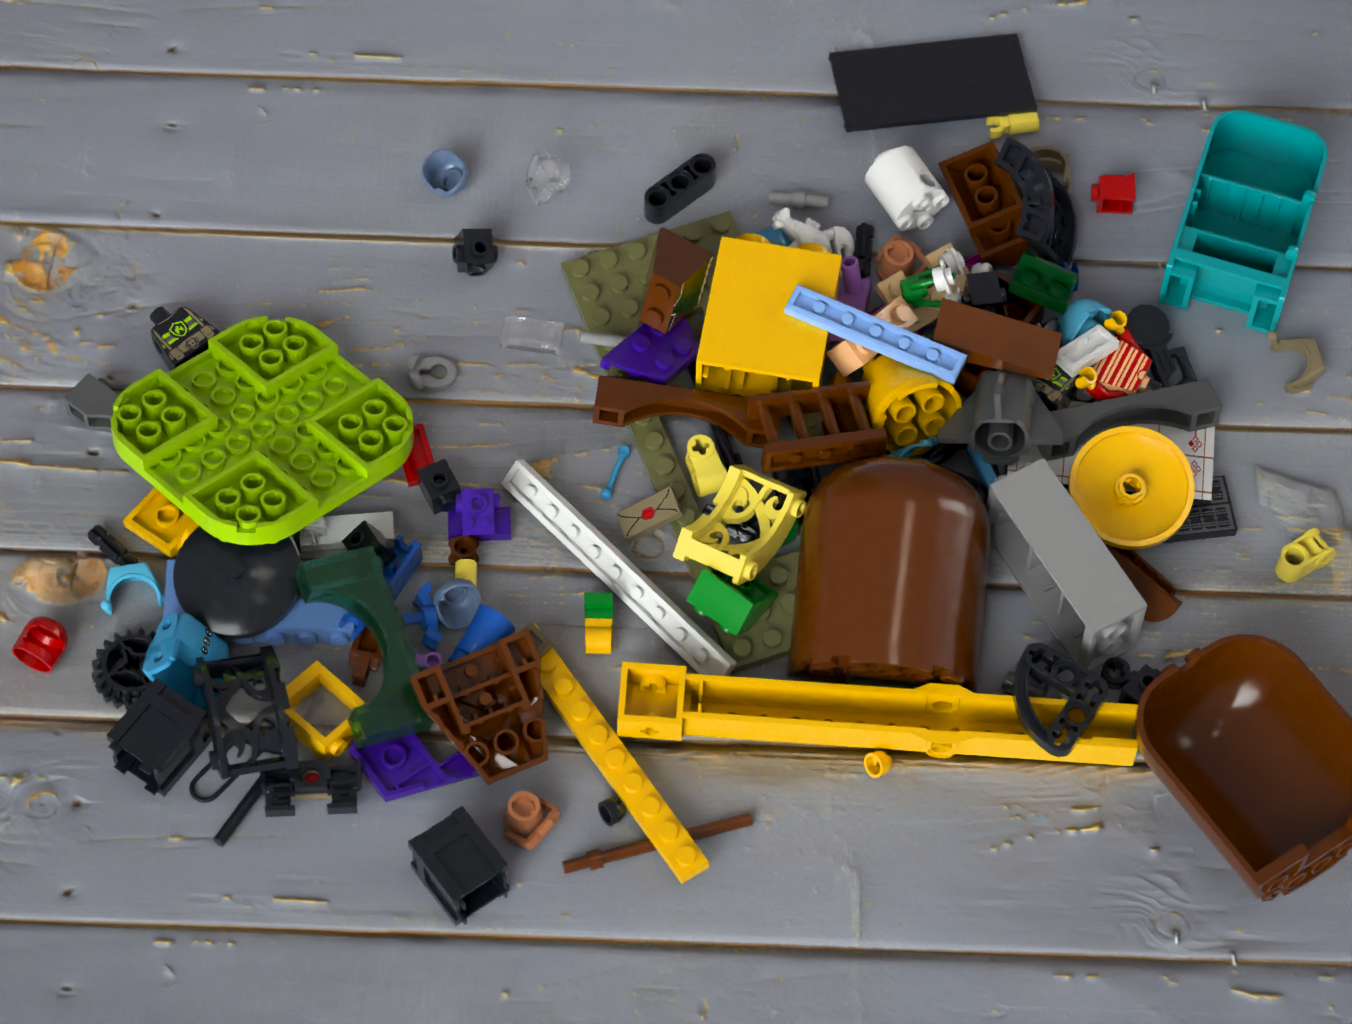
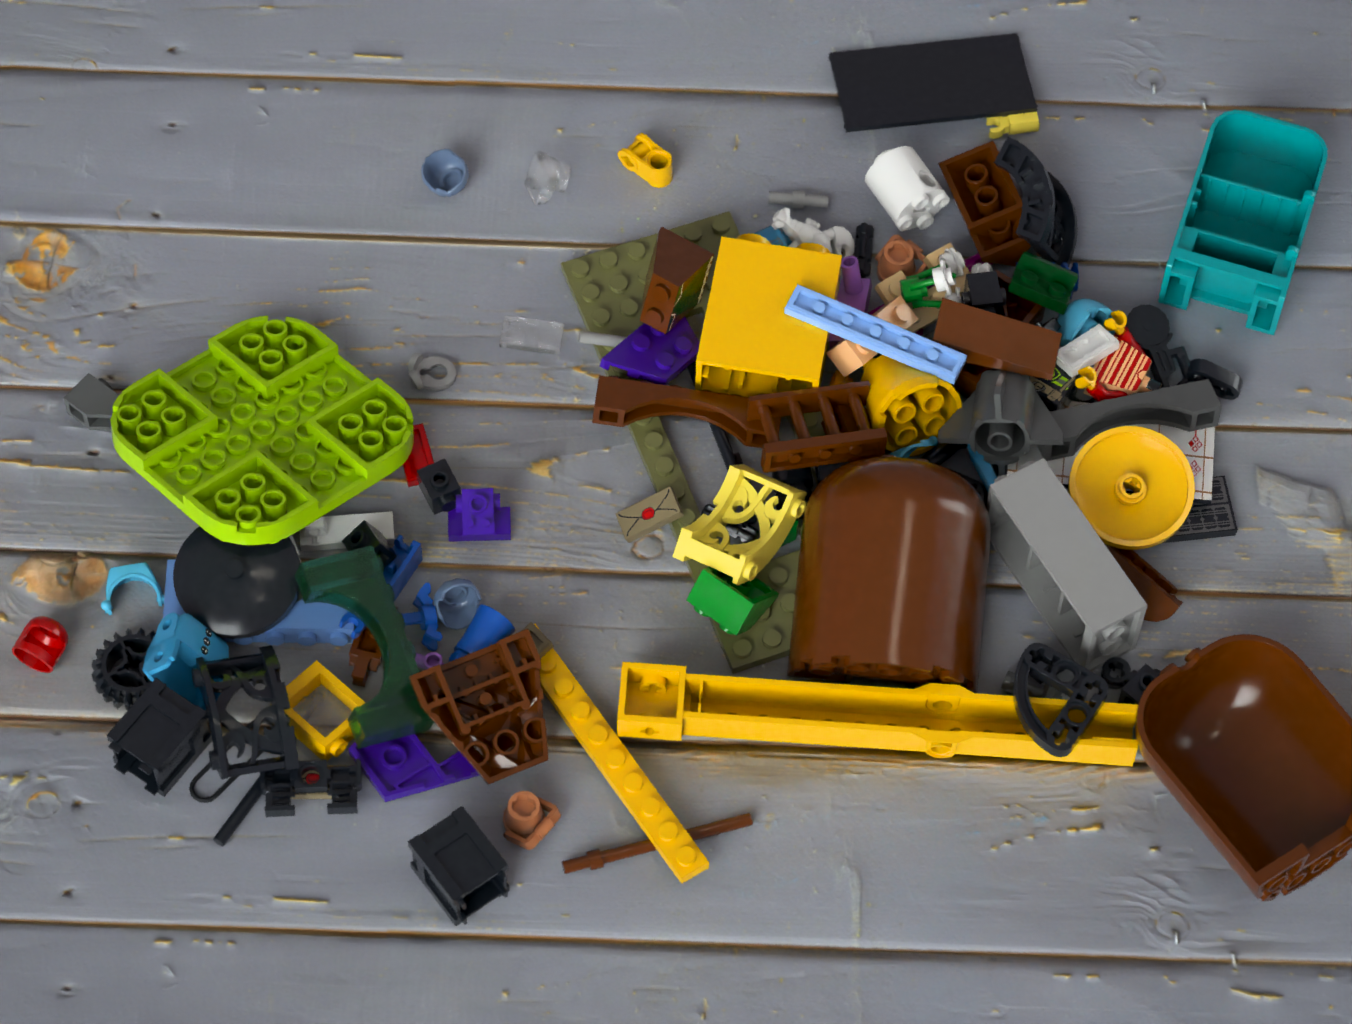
black axle [88,525,138,566] -> none
yellow plate [123,487,199,558] -> none
black torso [150,306,220,371] -> none
reddish brown plate [448,535,479,566] -> none
black brick [452,229,498,277] -> none
light yellow hinge [455,559,477,586] -> none
white plate [501,459,737,676] -> none
leg [584,592,613,654] -> none
black hinge [598,797,626,826] -> none
dark azure hinge [600,445,630,500] -> none
black beam [644,153,716,224] -> none
light yellow piece [685,434,727,498] -> none
yellow hinge [864,750,892,778] -> none
dark tan helmet [1029,145,1073,200] -> none
red window [1091,173,1136,214] -> none
dark tan helmet [1267,330,1325,394] -> none
light yellow piece [1275,527,1337,583] -> none
none -> yellow piece [618,133,673,188]
none -> black beam [1186,358,1243,400]

